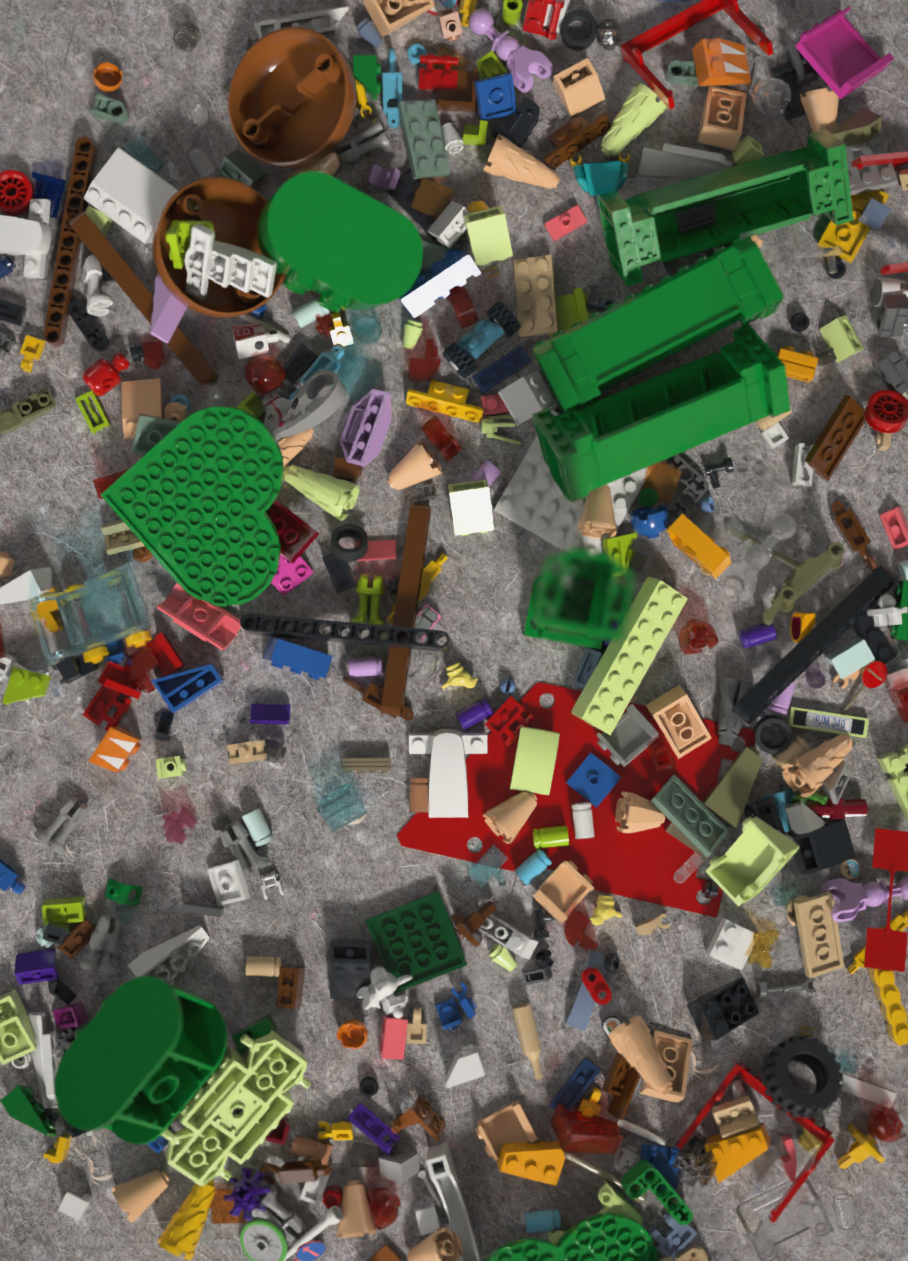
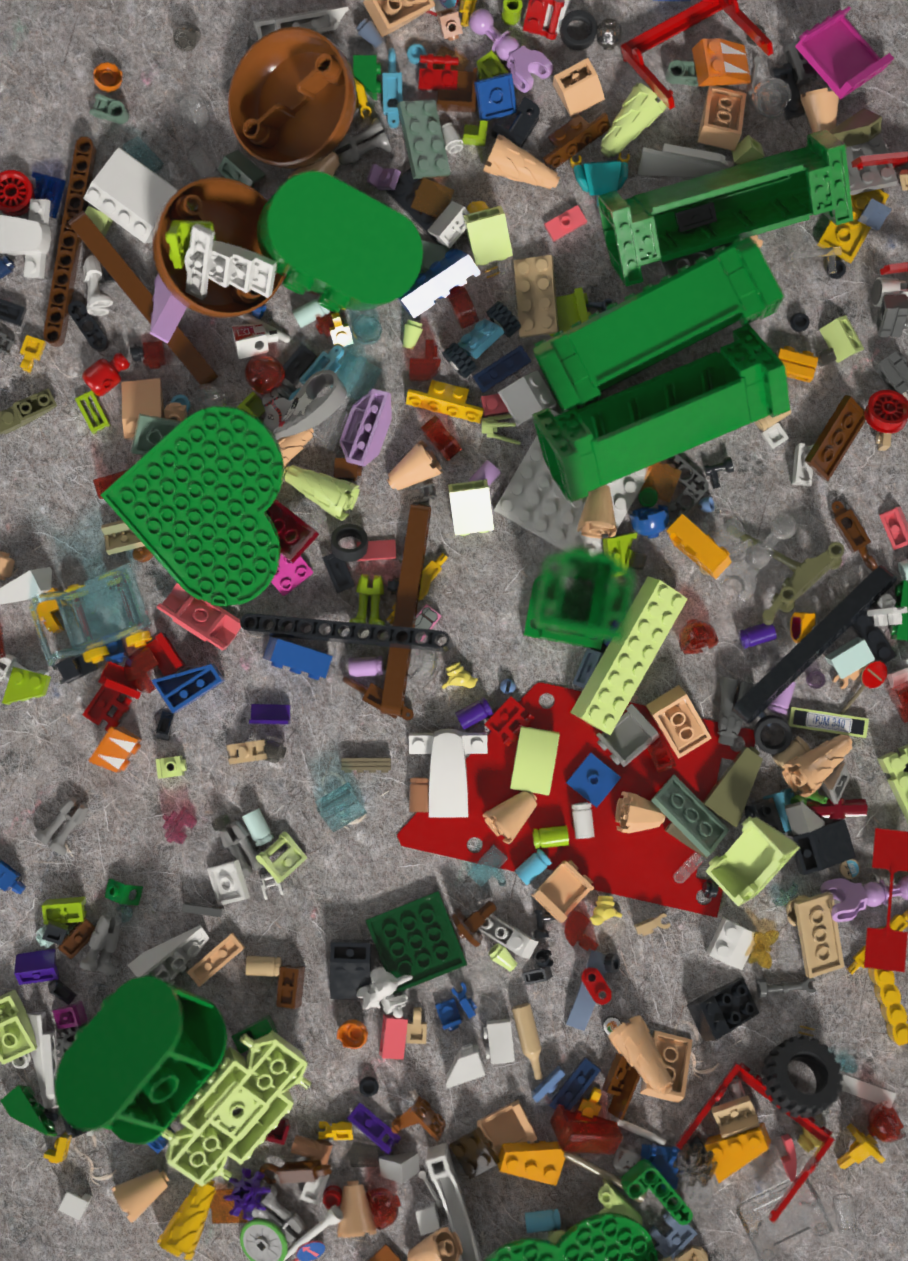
none -> light nougat plate [187,932,245,987]
none -> yellowish green plate [256,832,307,884]
none -> dark brown plate [449,1127,500,1179]
none -> white brick [483,1018,515,1065]
none -> medium blue plate [531,1066,565,1103]

